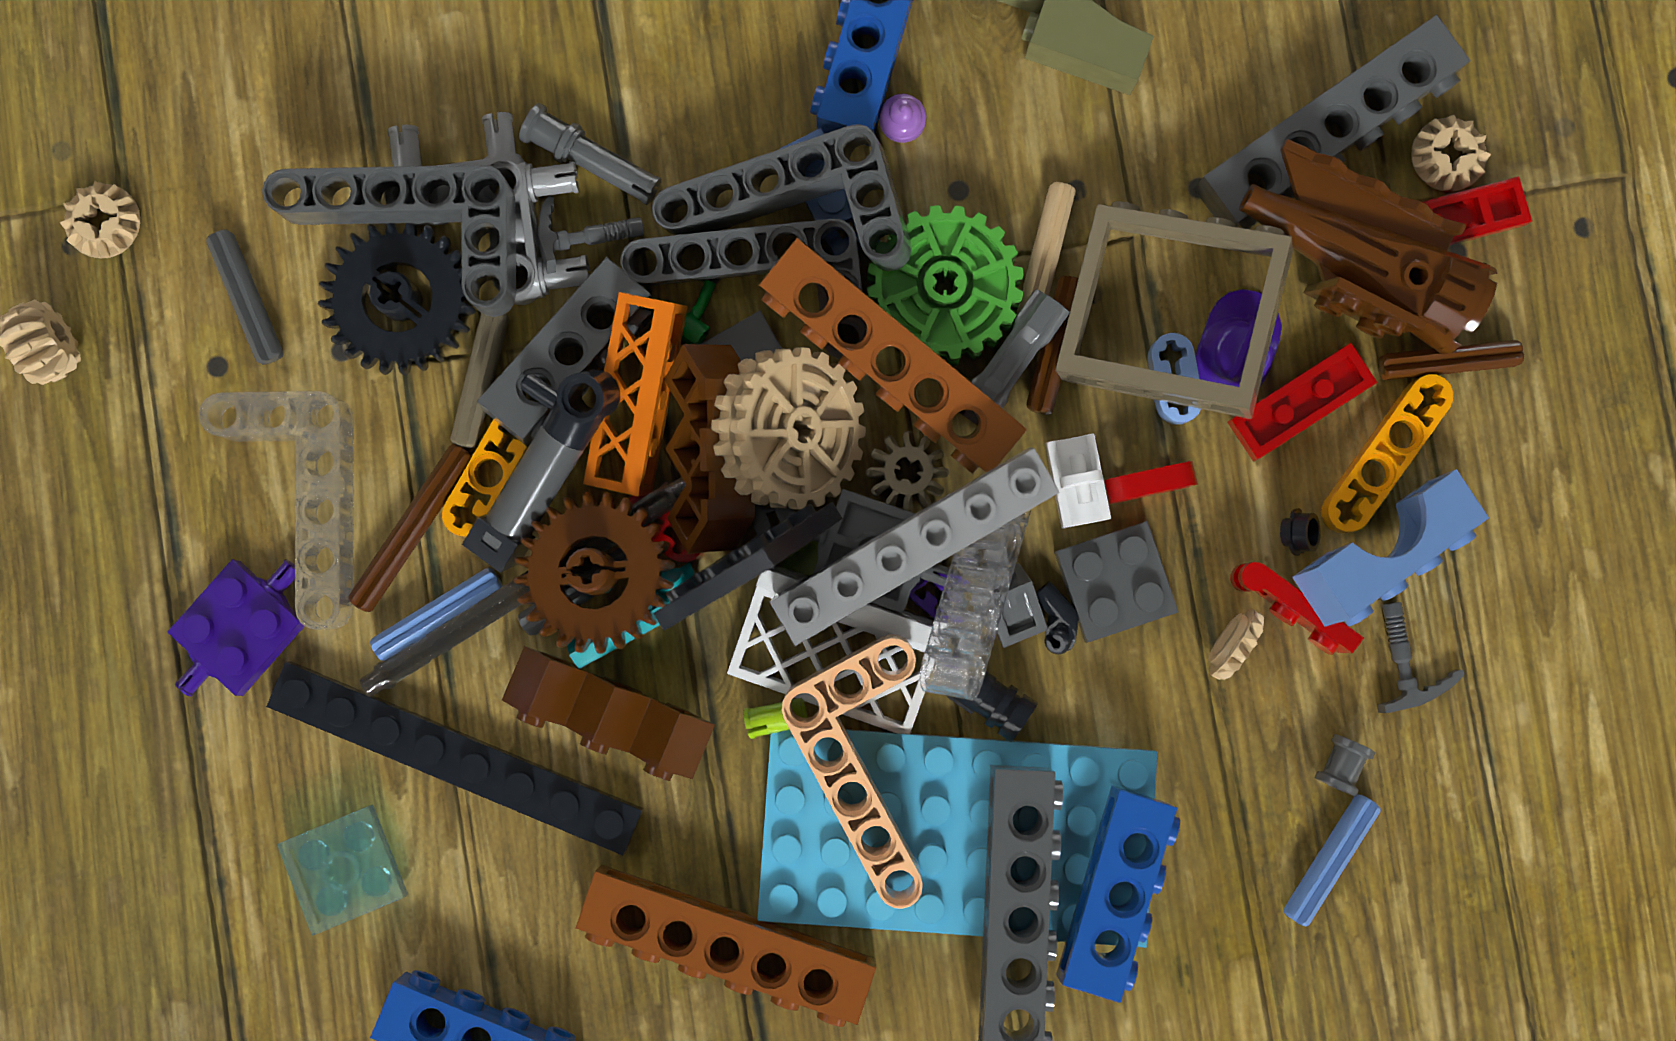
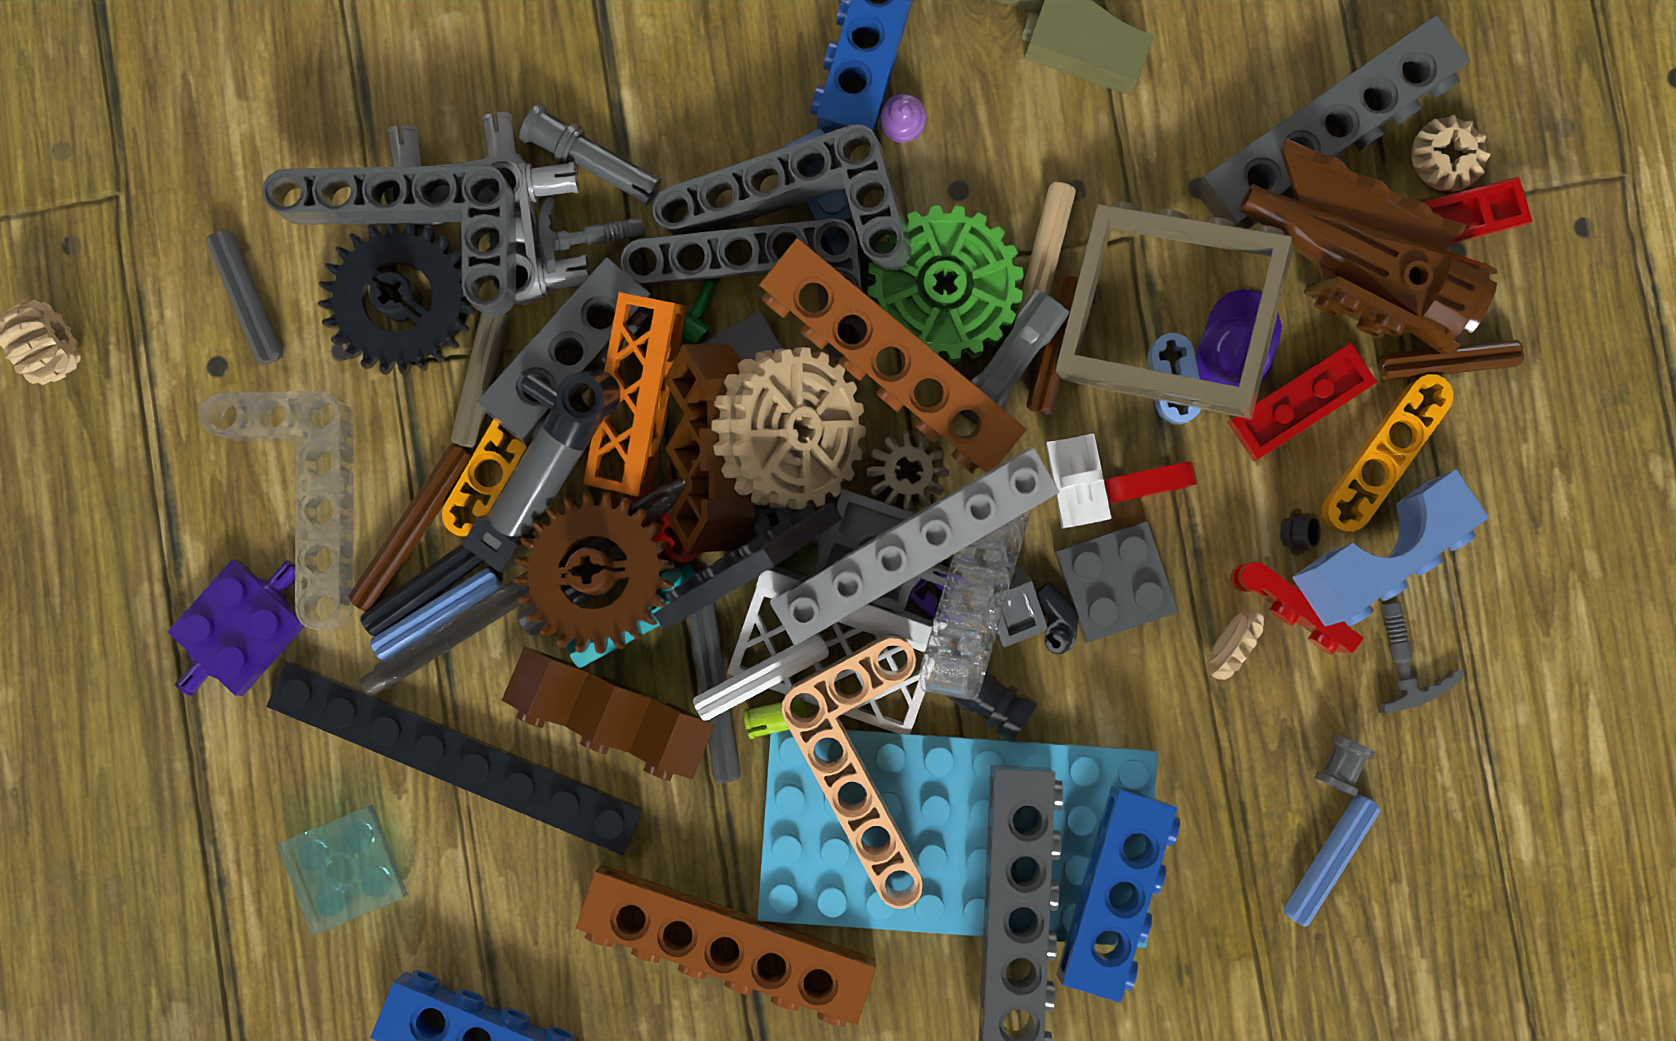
tan gear [60,181,140,258] -> none
none -> black axle [360,544,485,636]
none -> dark grey axle [689,602,741,783]
none -> white axle [693,634,829,721]

